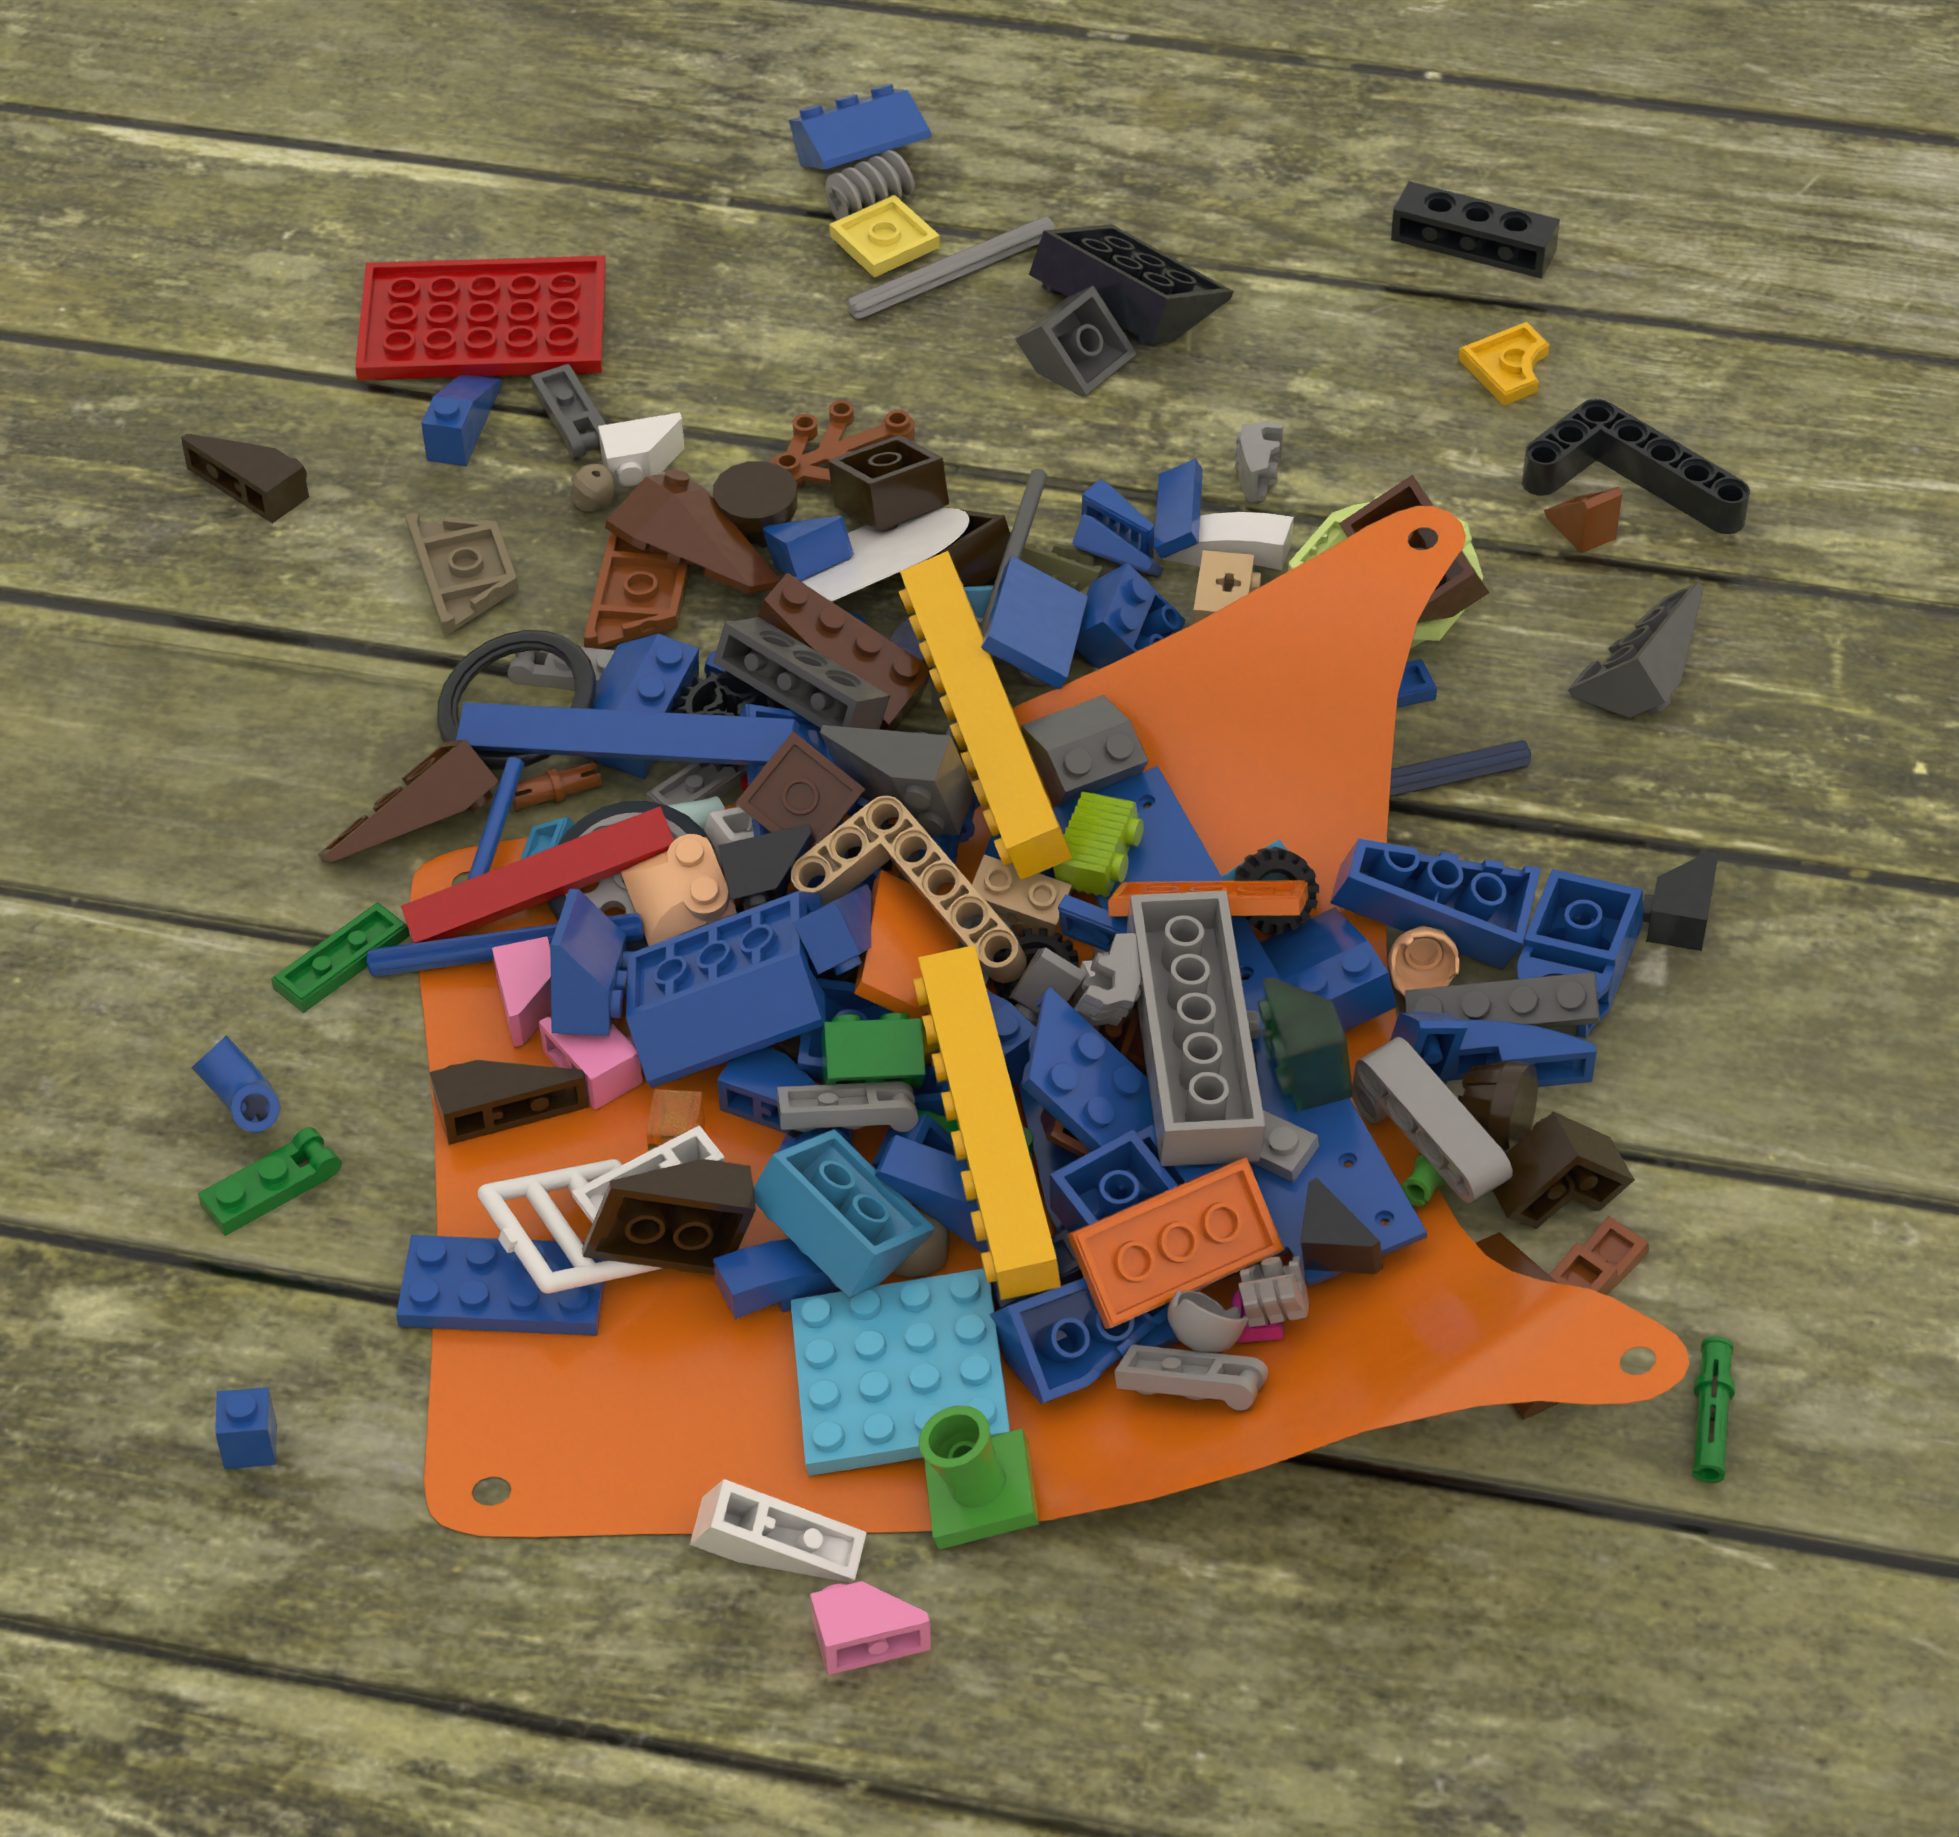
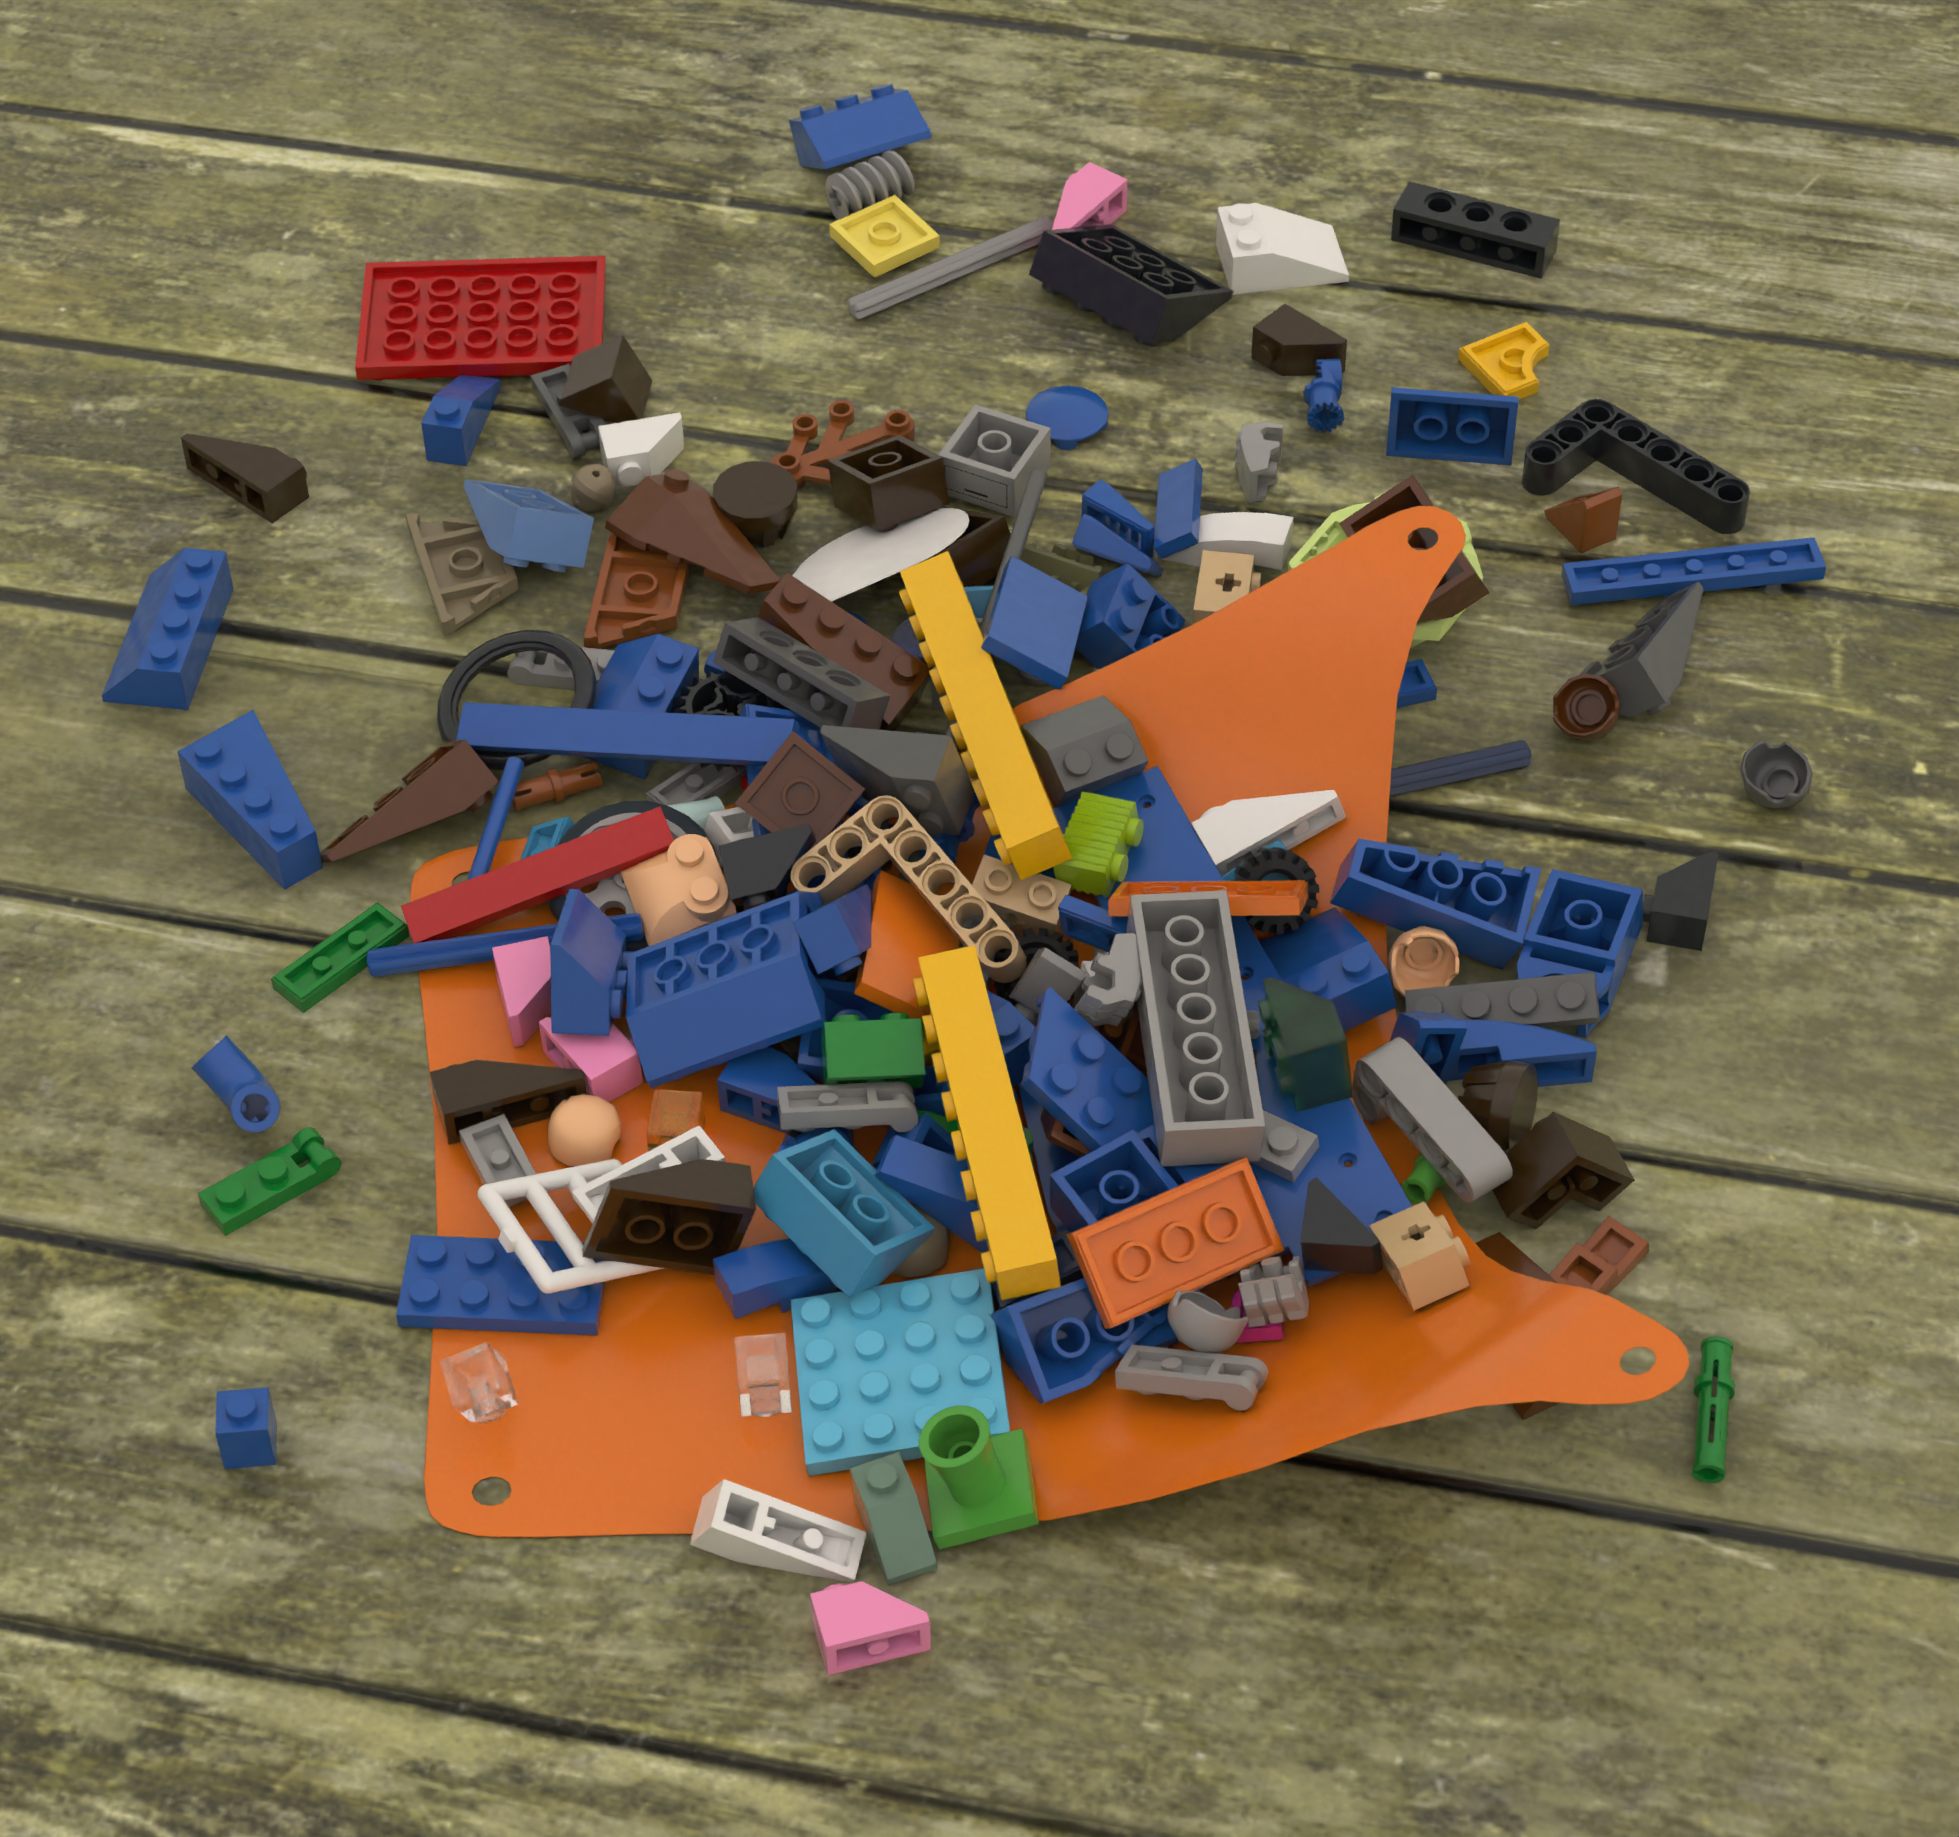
blue slope [762,515,854,581] -> none
dark grey slope [1015,286,1137,397] -> none
none -> blue slope [102,548,234,710]
none -> blue wedge [177,710,323,890]
none -> clear brick [440,1342,519,1423]
none -> light grey plate [459,1114,536,1207]
none -> medium blue slope [464,479,594,572]
none -> light nougat hair [548,1094,622,1166]
none -> dark brown slope [559,335,652,423]
none -> clear brick [734,1333,792,1417]
none -> sand green slope [850,1452,938,1586]
none -> light grey brick [938,404,1051,517]
none -> blue dish [1026,385,1108,450]
none -> bright pink slope [1052,162,1127,230]
none -> white slope [1191,790,1347,876]
none -> white slope [1216,203,1349,295]
none -> dark brown slope [1251,304,1347,376]
none -> blue connector [1303,358,1344,433]
none -> tan brick [1369,1201,1470,1310]
none -> blue slope [1386,387,1519,465]
none -> reddish brown hair [1553,674,1620,742]
none -> blue plate [1561,537,1826,605]
none -> dark grey hair [1740,740,1813,809]

